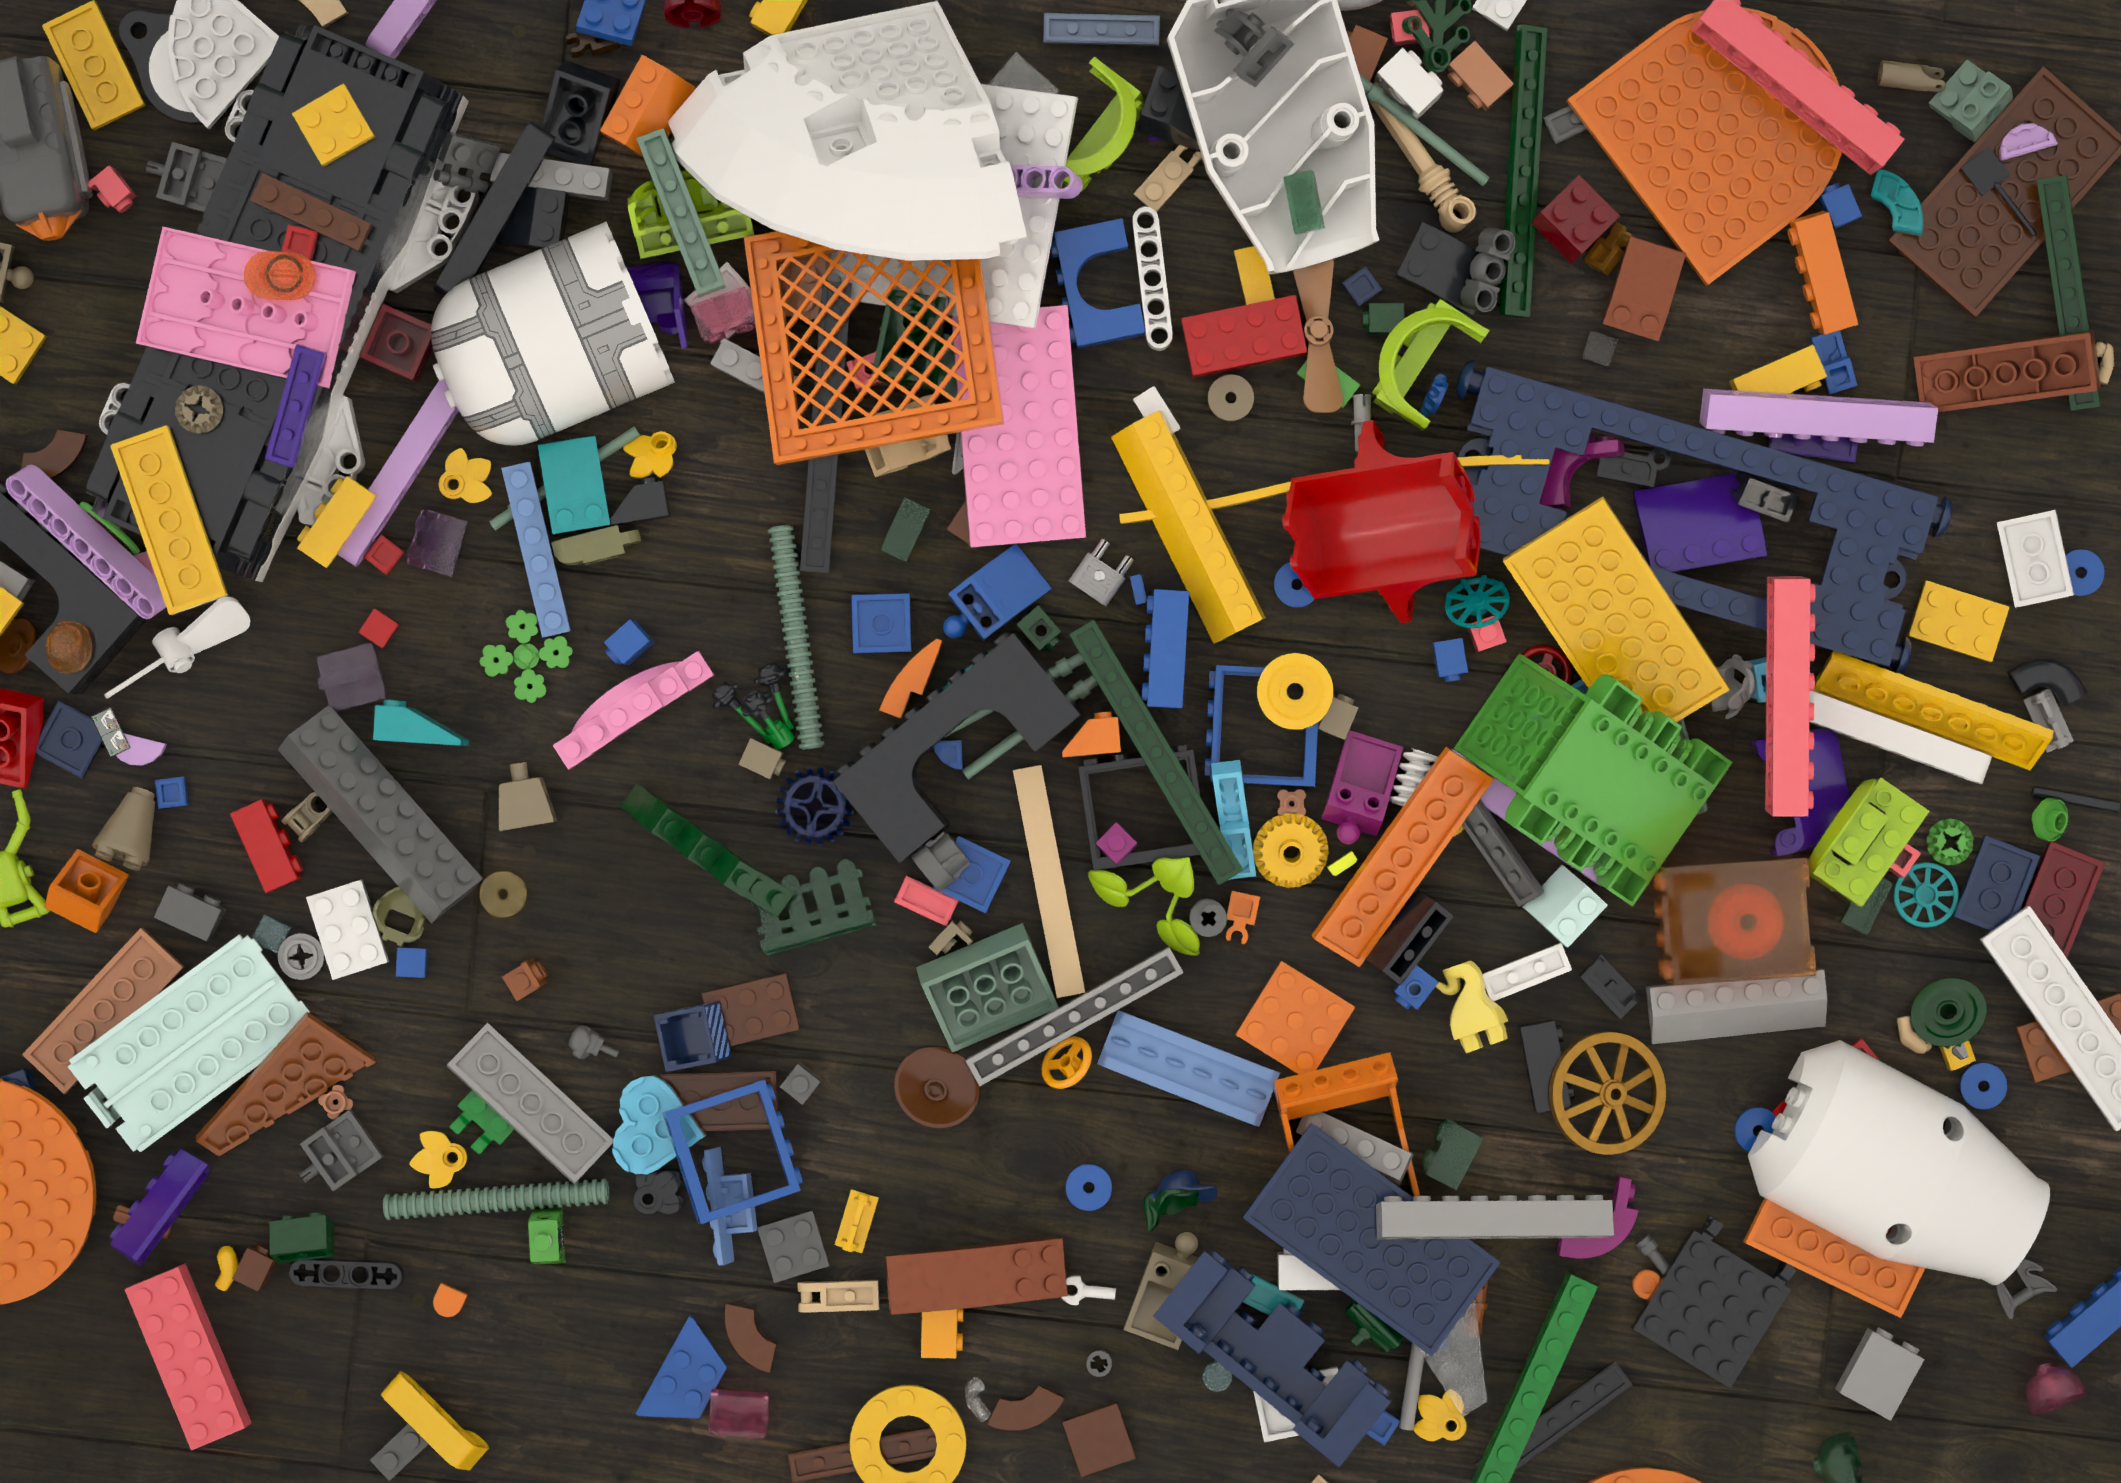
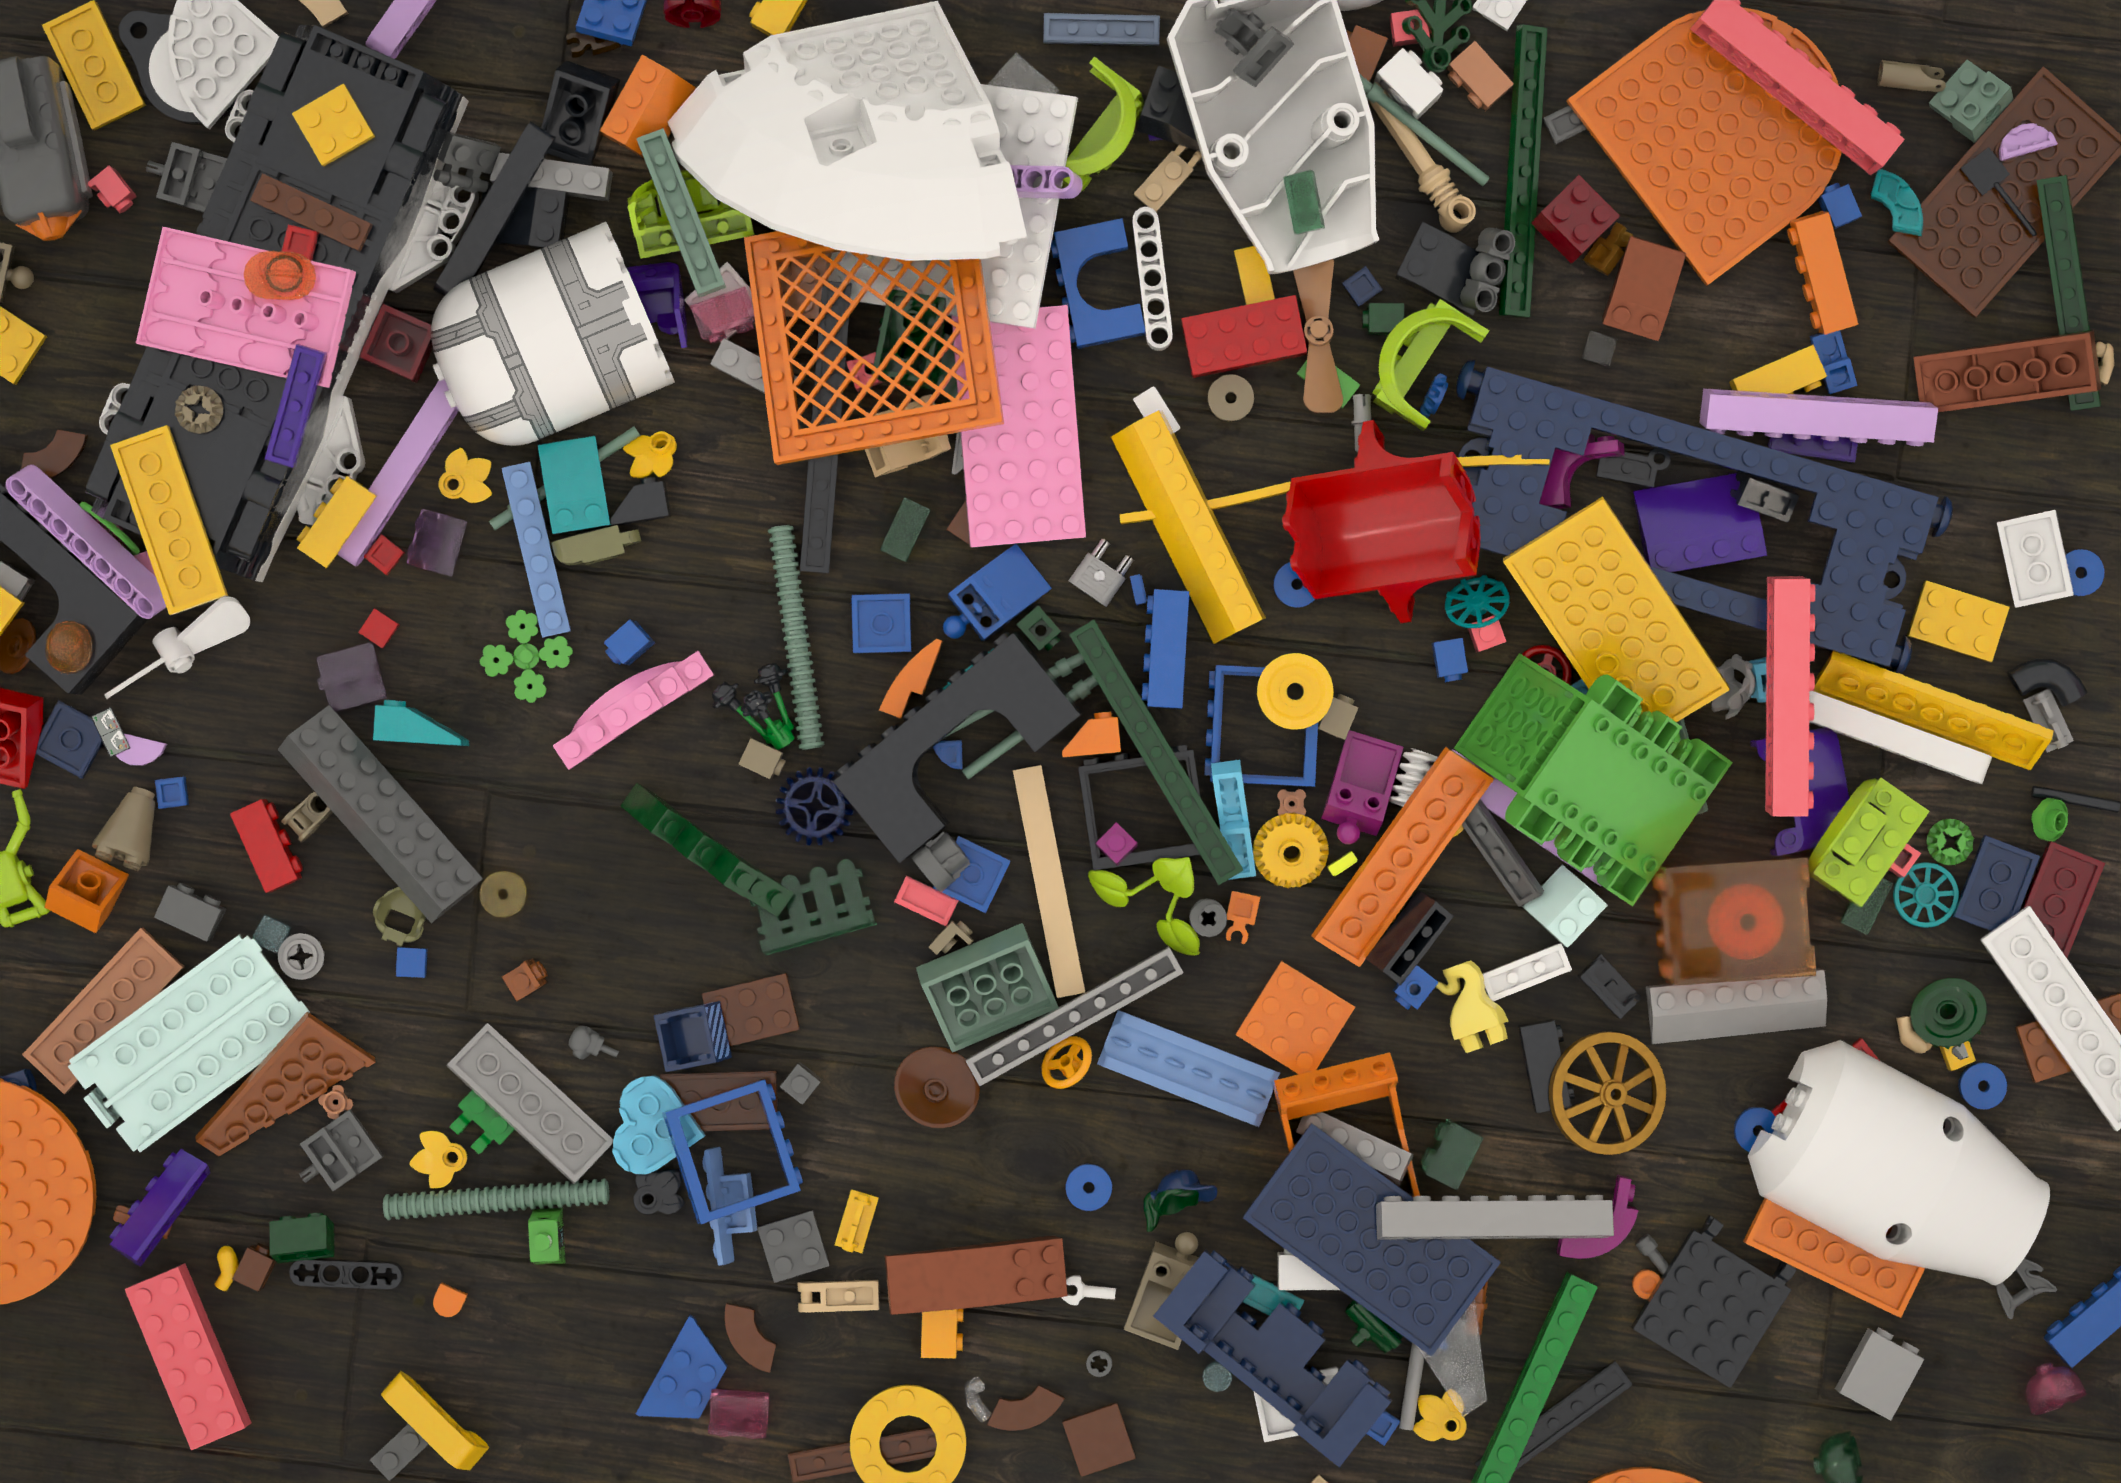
white plate [306,879,389,980] -> none
dark tan torso [499,762,557,831] -> none

